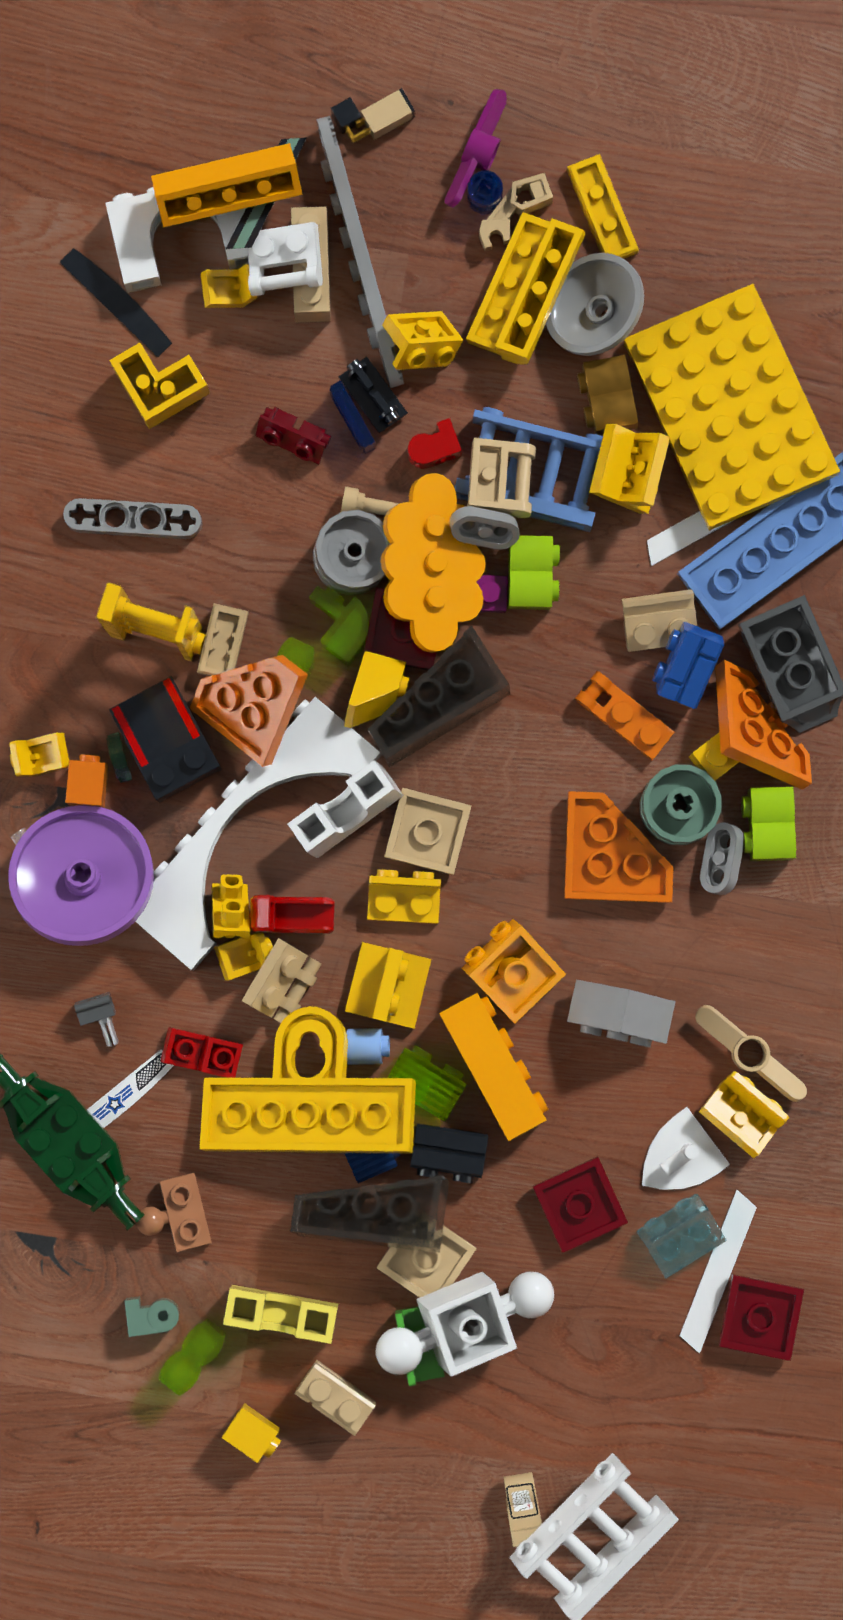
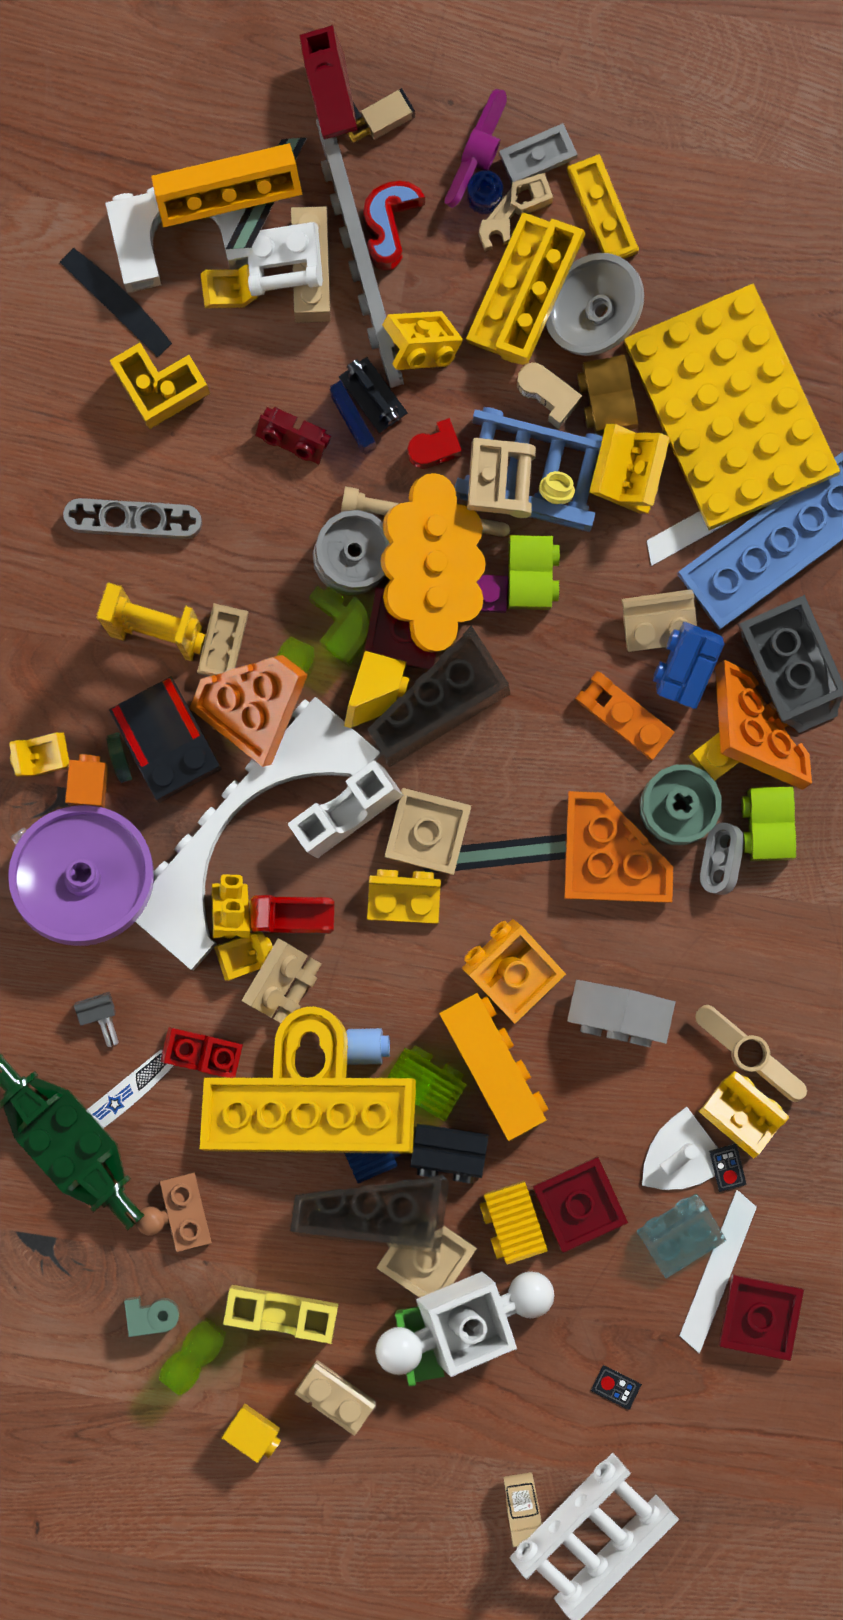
yellow bracket [345,942,432,1029] -> none
light grey plate [449,506,520,549] -> none
none -> dark red slope [299,25,358,140]
none -> red animal [363,180,425,271]
none -> sticker [423,834,566,873]
none -> yellow brick [479,1181,548,1265]
none -> light grey plate [499,123,578,183]
none -> tan leg [517,363,582,429]
none -> light yellow plate [539,471,575,504]
none -> black sticker [591,1365,642,1410]
none -> black sticker [709,1144,747,1192]

